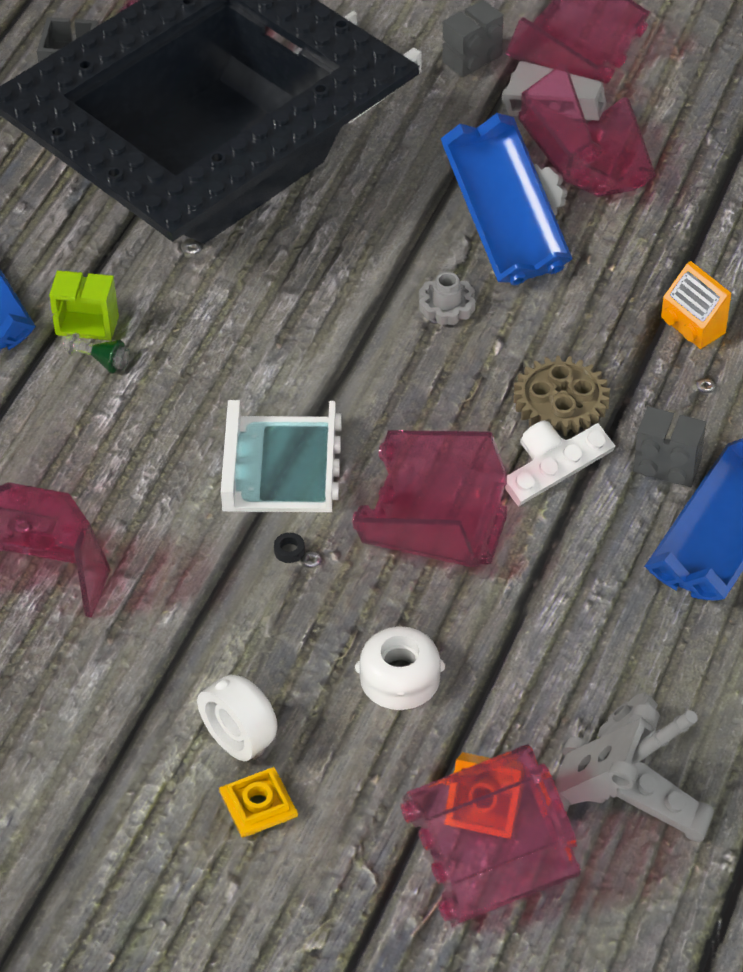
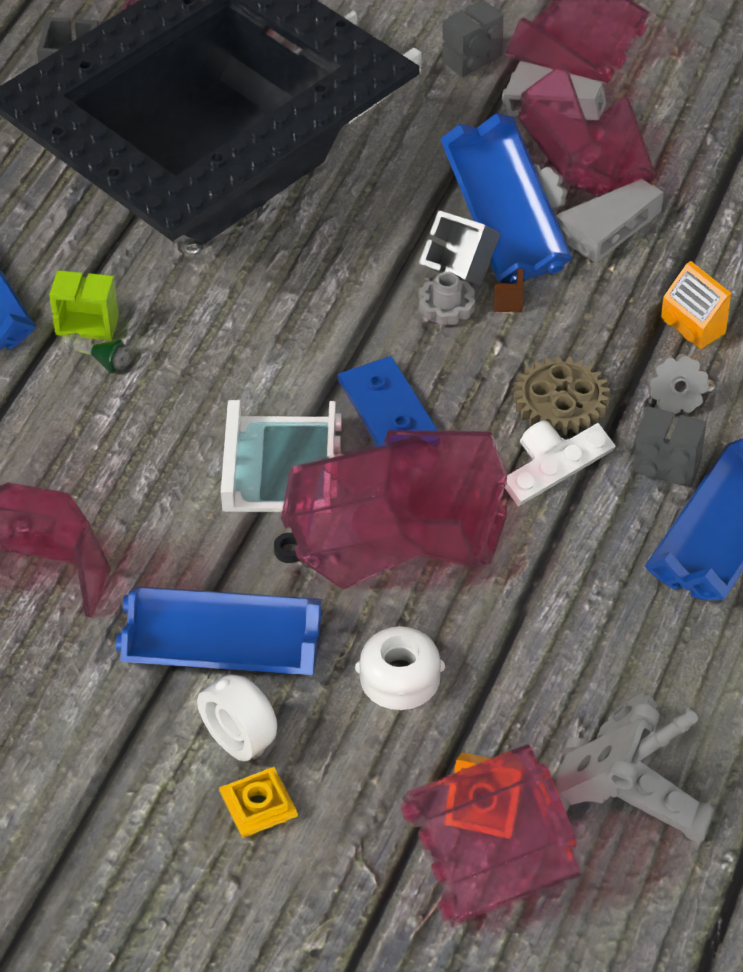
none -> blue cylinder [116,586,323,675]
none -> clear pink windscreen [281,436,439,589]
none -> blue plate [338,356,441,462]
none -> dark grey piece [419,210,501,286]
none -> reddish brown panel [493,269,523,312]
none -> light grey slope [555,179,663,263]
none -> light grey plant [647,354,709,415]

